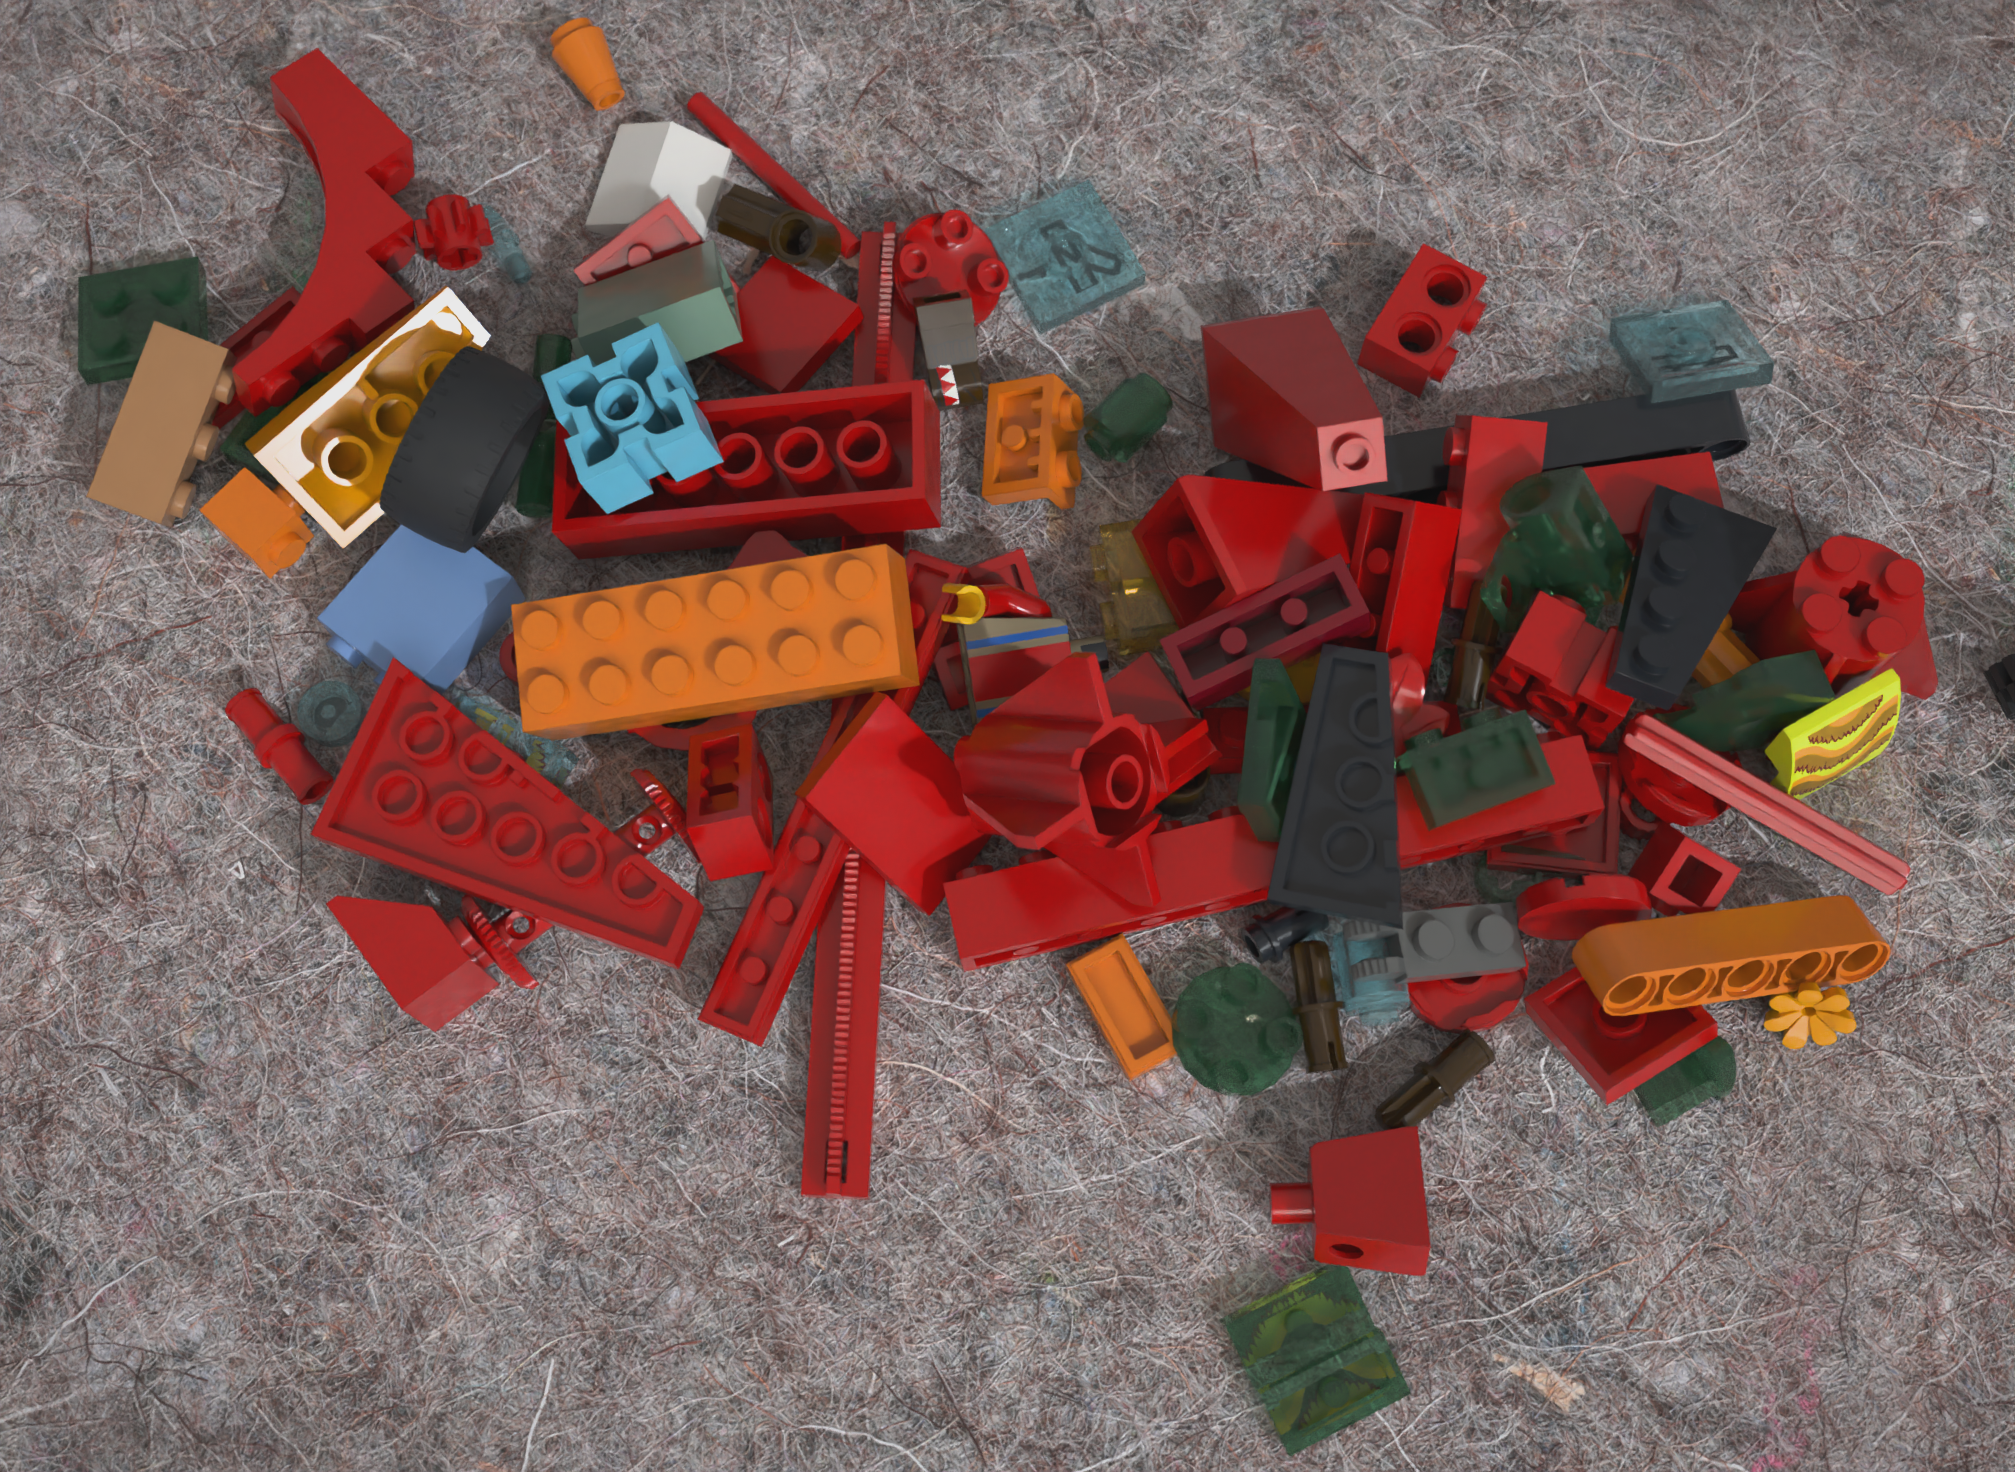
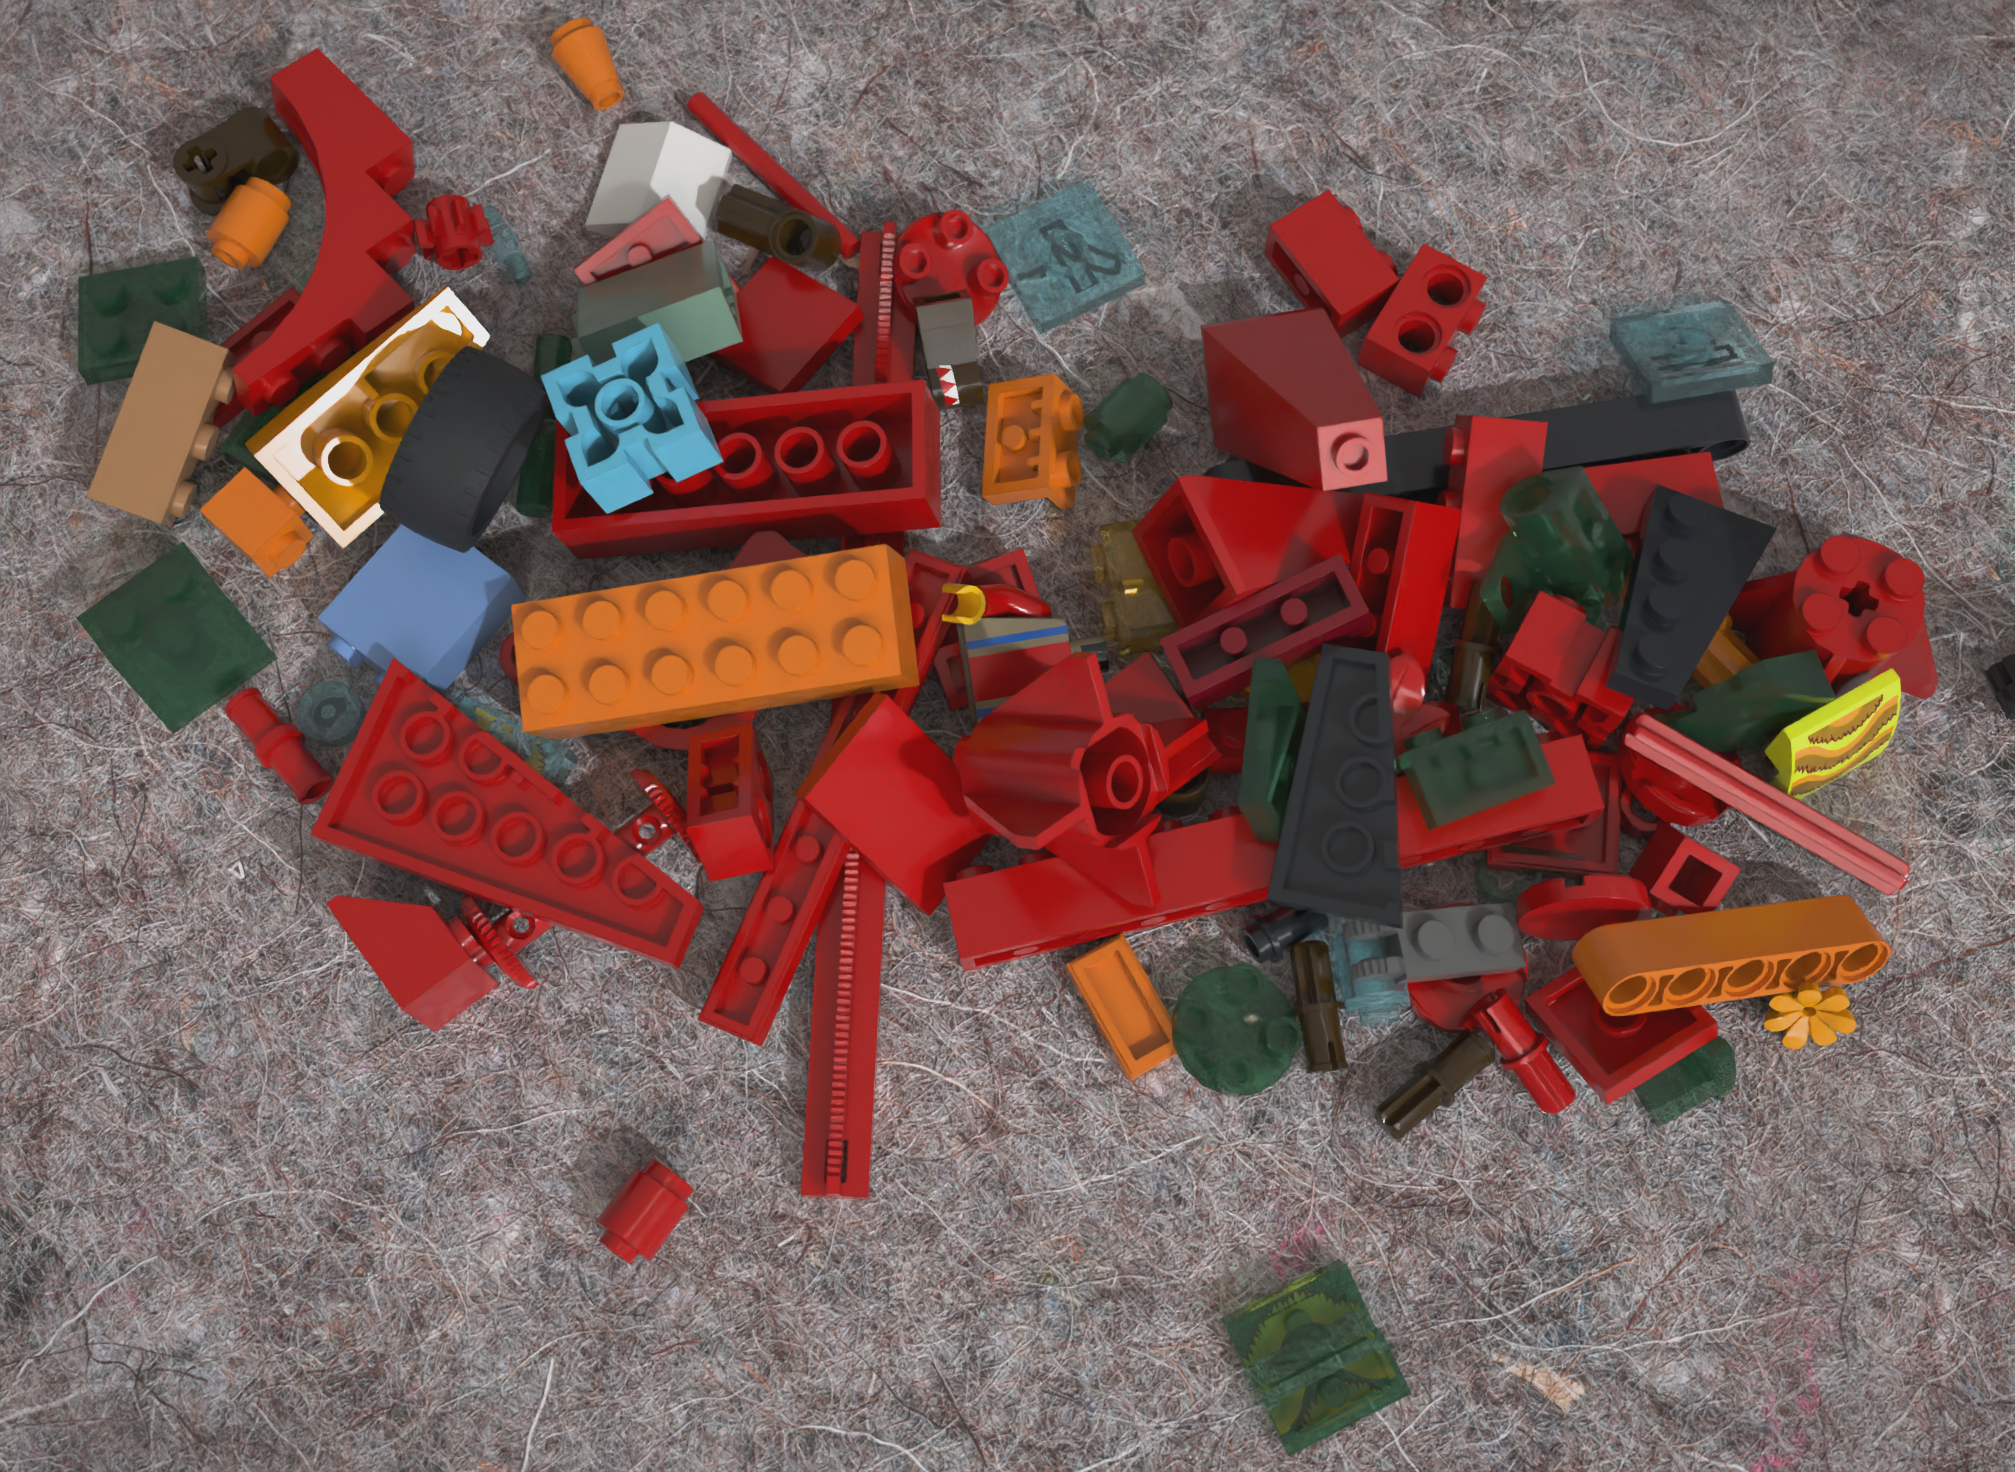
red torso [1269,1126,1431,1276] -> none
none -> clear green slope [76,542,278,734]
none -> dark brown piece [173,106,300,216]
none -> orange brick [206,177,292,270]
none -> red brick [595,1158,694,1265]
none -> red brick [1264,190,1400,339]
none -> red axle [1470,988,1576,1115]

